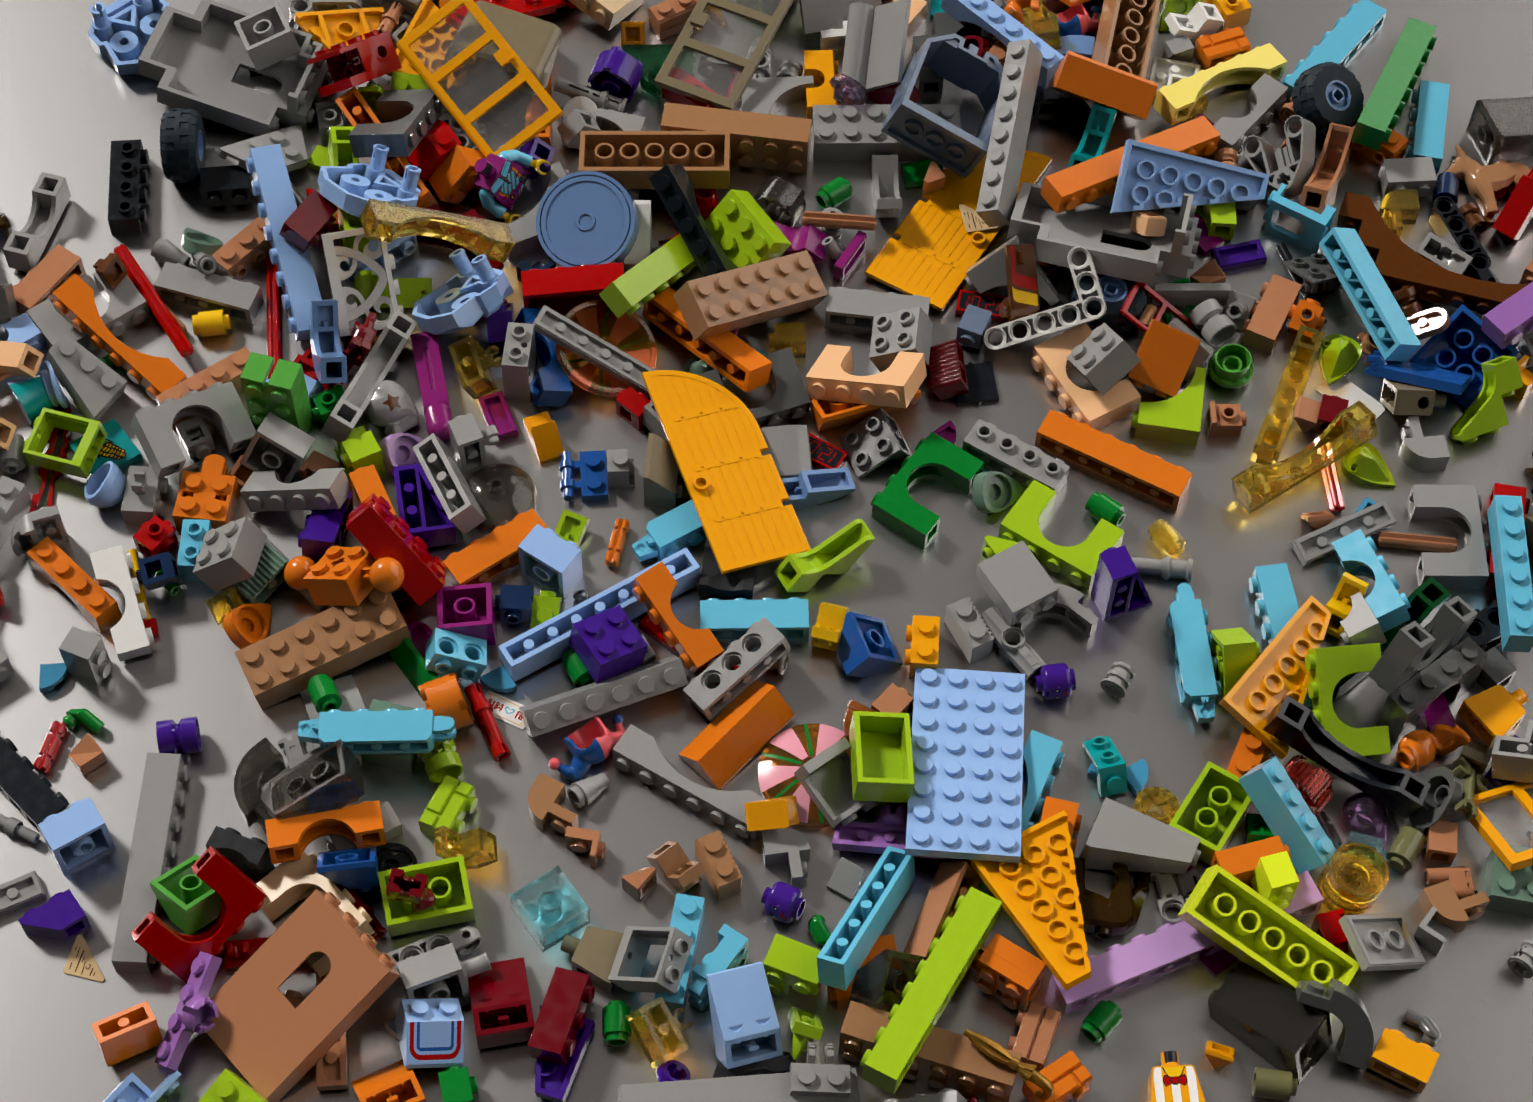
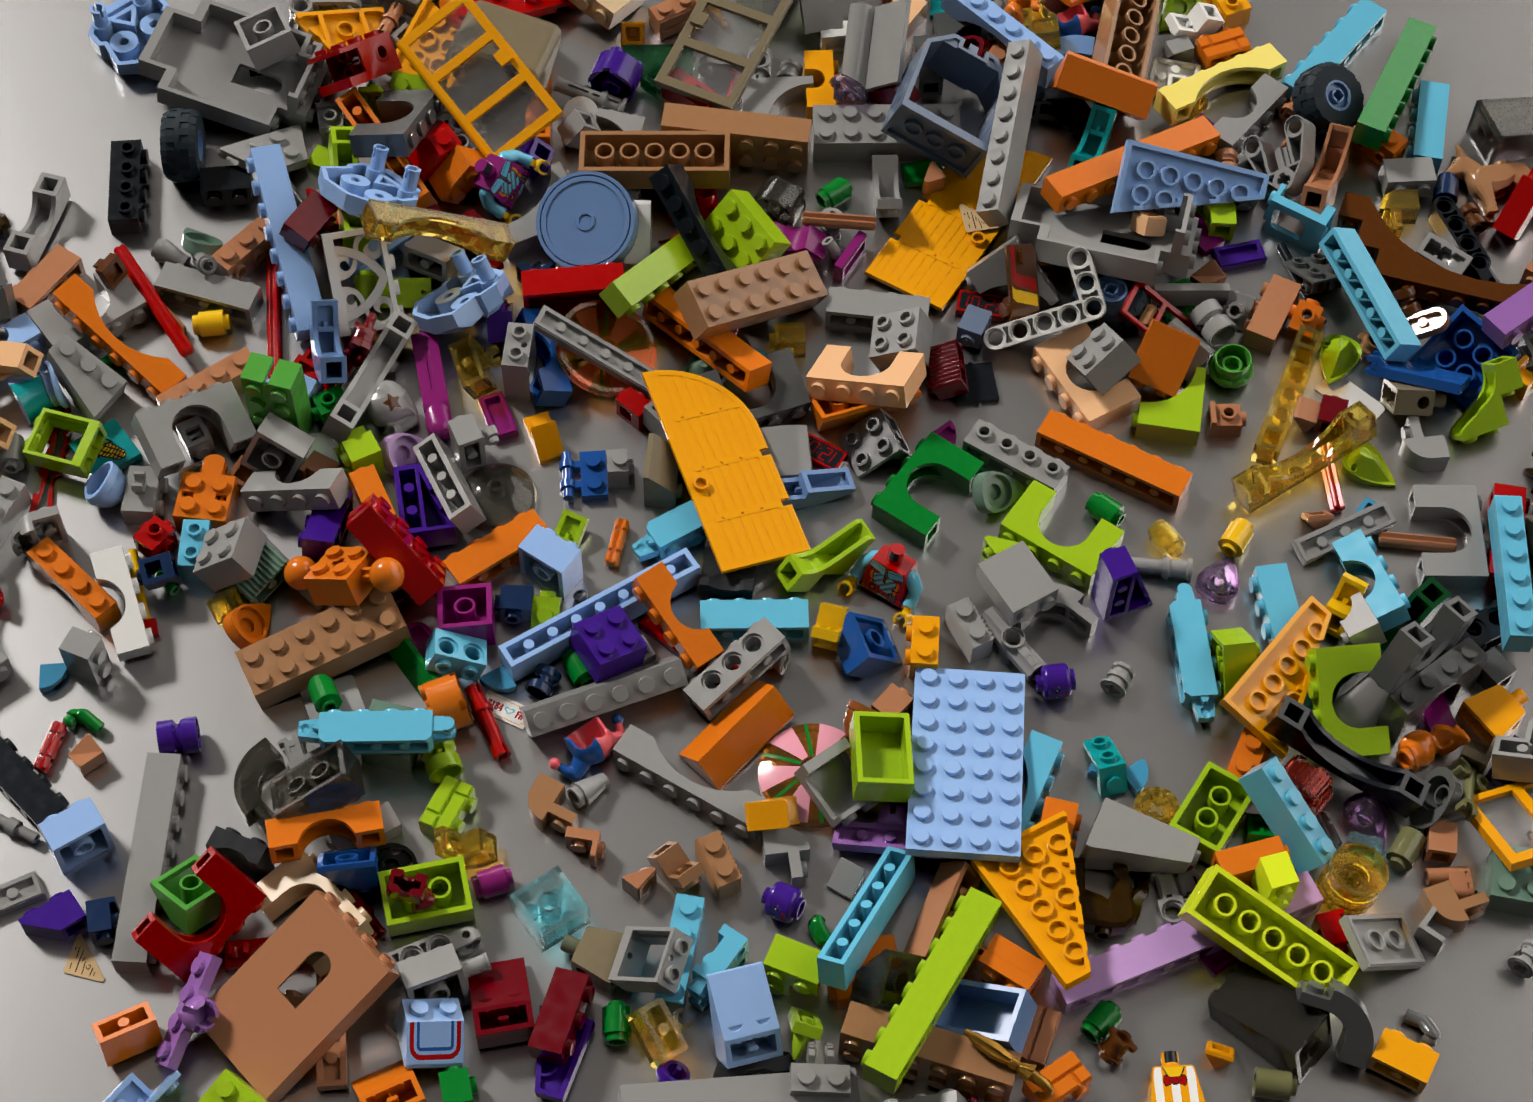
none -> dark blue brick [85,896,120,945]
none -> light grey brick [403,232,463,282]
none -> magenta brick [470,864,515,899]
none -> dark blue wheel [525,663,562,700]
none -> torso [837,543,923,628]
none -> medium blue piece [935,979,1038,1053]
none -> reddish brown brick [1098,1026,1138,1065]
none -> clear purple piece [1195,557,1240,605]
none -> yellow brick [1218,518,1254,557]

